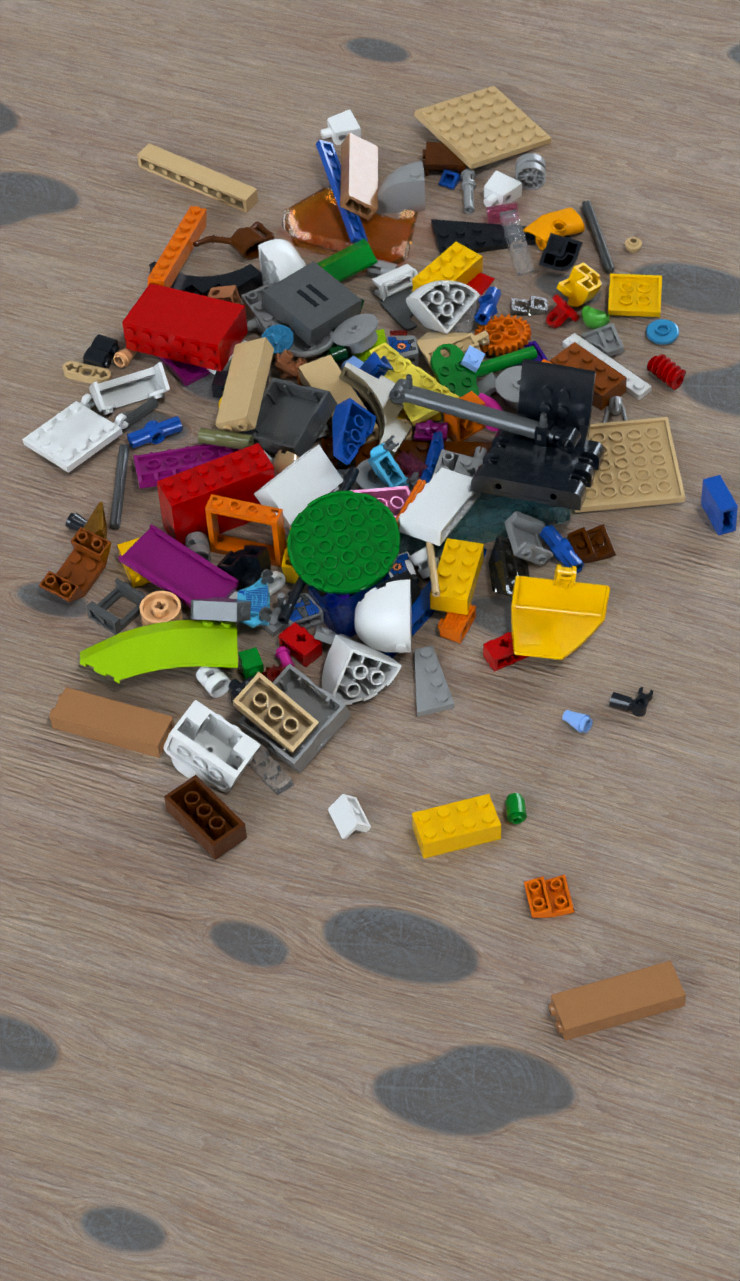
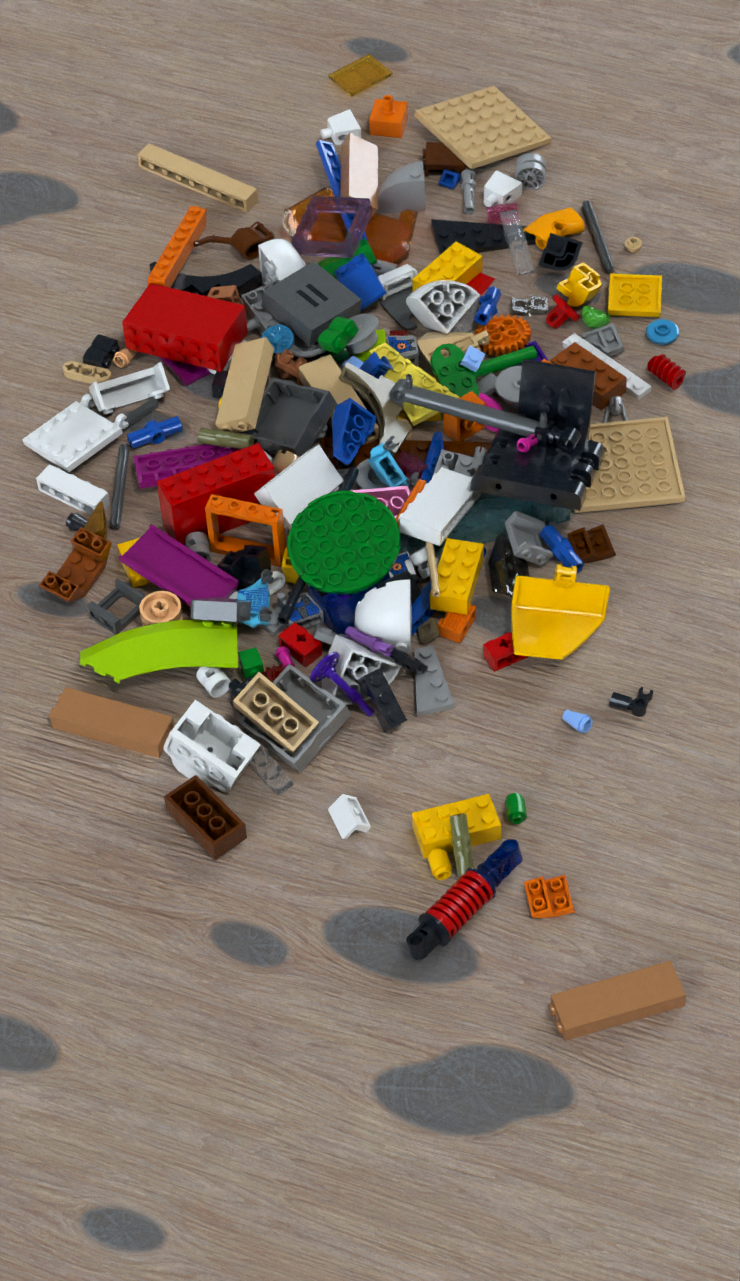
magenta hips [414,420,449,441] -> none
blue brick [701,475,738,536] -> none
none -> white brick [36,464,110,516]
none -> clear purple window [292,196,373,258]
none -> dark purple dish [310,652,374,716]
none -> green brick [318,316,358,353]
none -> clear yellow piece [328,54,392,97]
none -> blue slope [334,253,386,311]
none -> medium lavender pin [345,626,394,657]
none -> black arch [358,668,407,732]
none -> orange brick [369,95,408,138]
none -> black plate [390,647,428,673]
none -> piece [406,839,523,960]
none -> dark tan plate [417,617,440,645]
none -> yellow brick [427,848,452,880]
none -> olive axle [449,813,474,877]
none -> dark pink pin [517,434,538,452]

